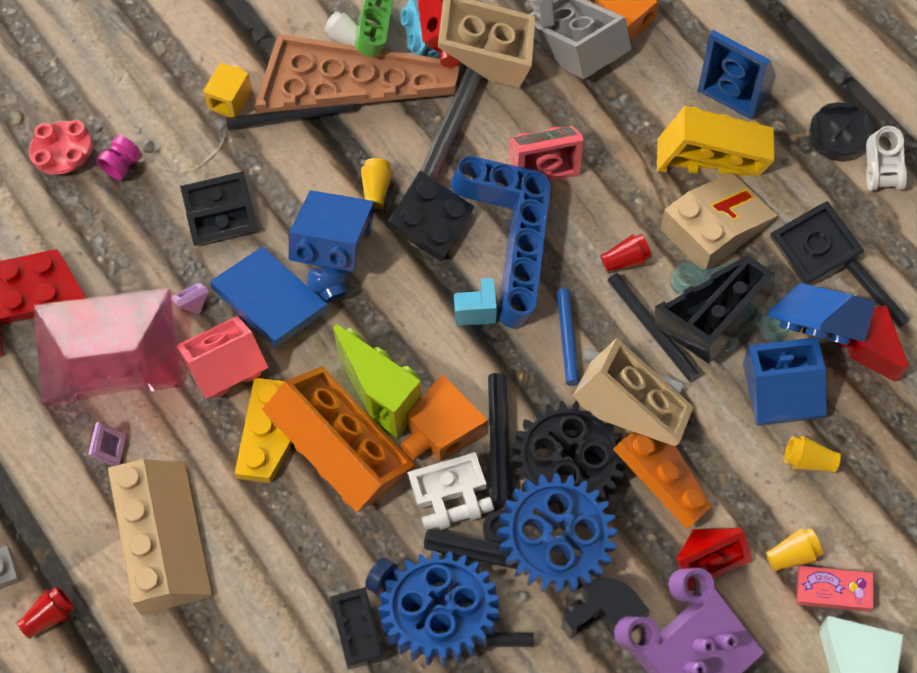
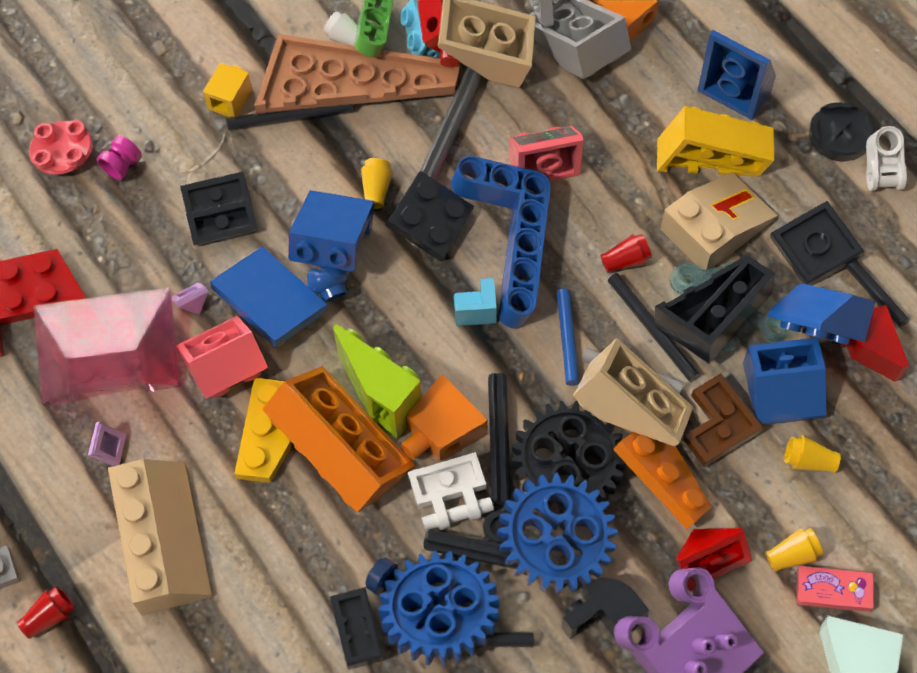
none -> reddish brown plate [683,373,763,468]

